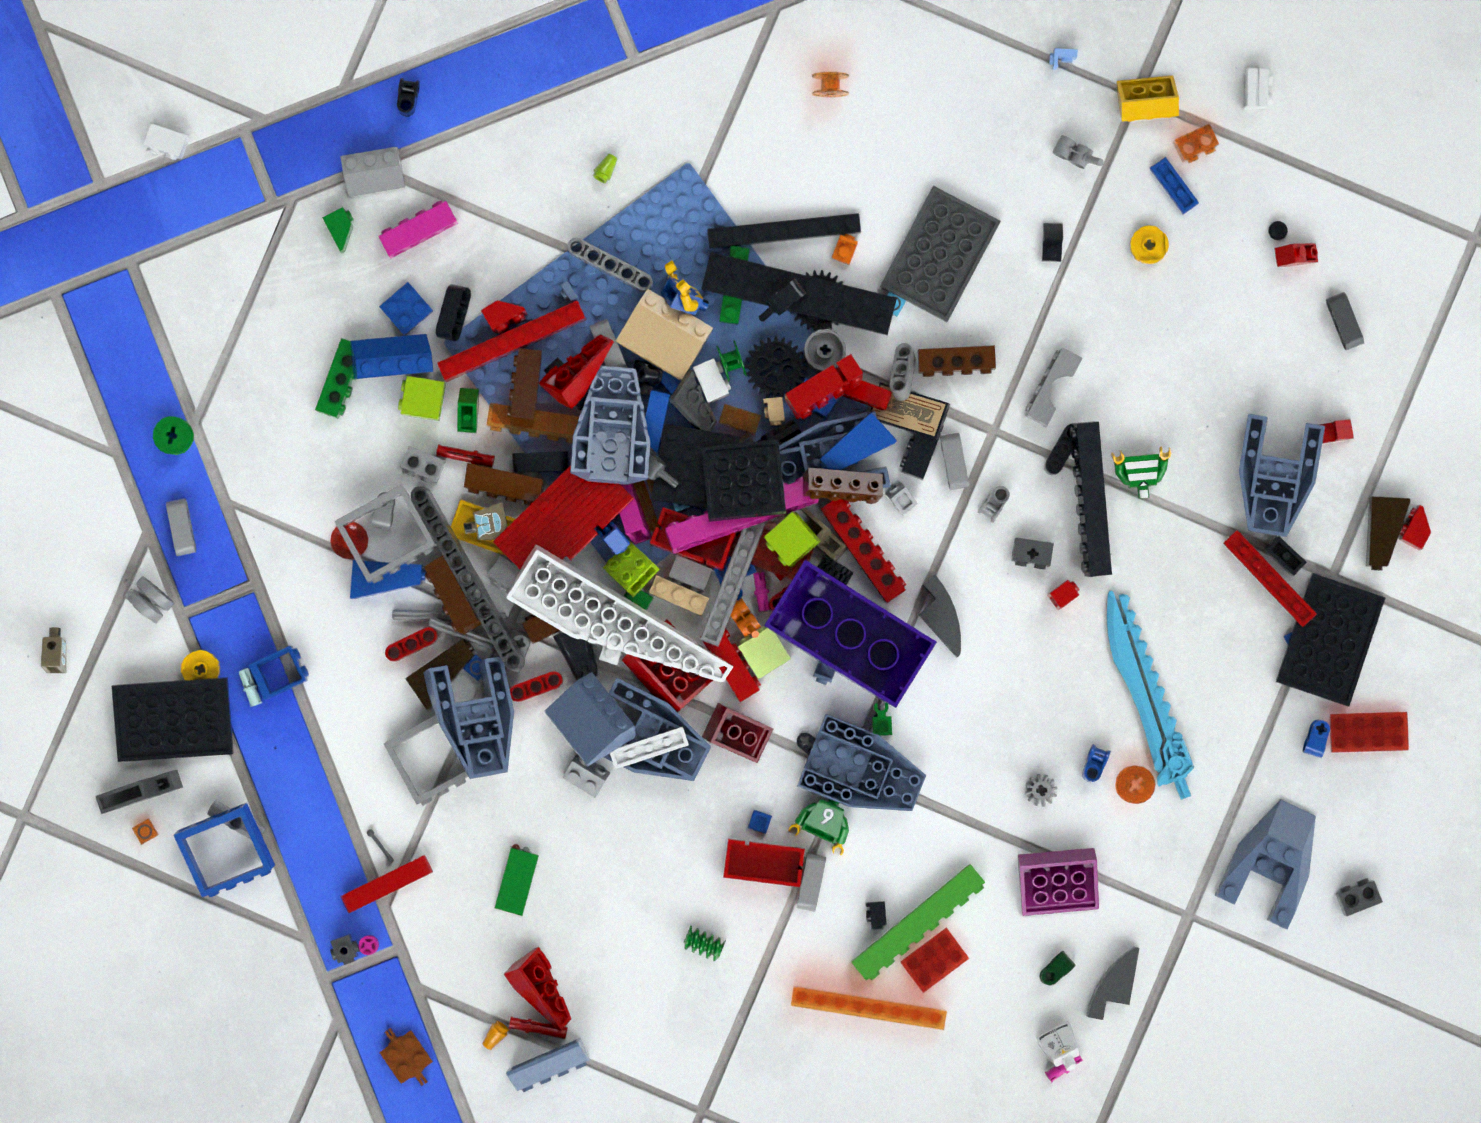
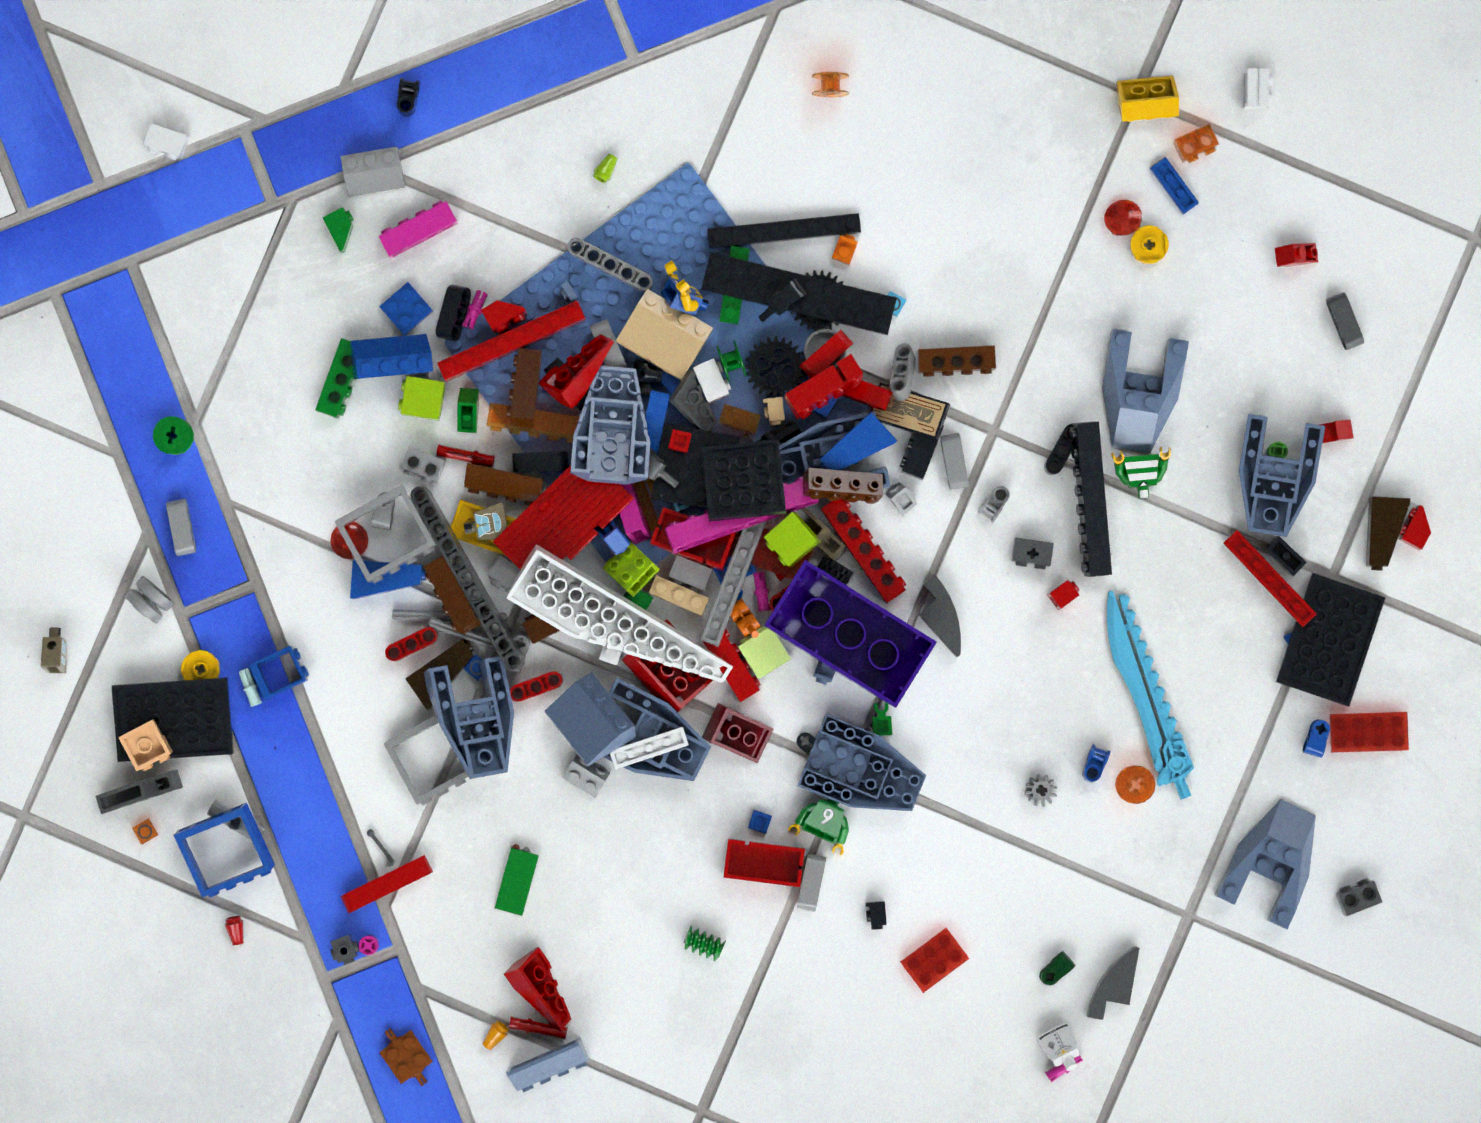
black piece [553,632,598,680] -> none
clear orange brick [791,985,947,1030] -> none
bright green brick [851,864,985,981] -> none
dark grey plate [880,185,1001,322] -> none
magenta slope [1018,848,1099,916] -> none
light grey arch [1025,347,1083,427] -> none
black slope [1042,223,1063,262] -> none
light blue bracket [1049,48,1078,70] -> none
light grey beam [1053,135,1103,169] -> none
black plate [1268,221,1288,240] -> none
none -> light nougat plate [118,719,173,772]
none -> red cone [224,916,244,945]
none -> dark pink pin [462,290,488,329]
none -> red plate [668,429,692,453]
none -> red beam [799,329,854,378]
none -> sand blue wedge [1102,329,1189,453]
none -> clear red dish [1104,200,1142,236]
none -> bright green wheel [1266,441,1288,458]

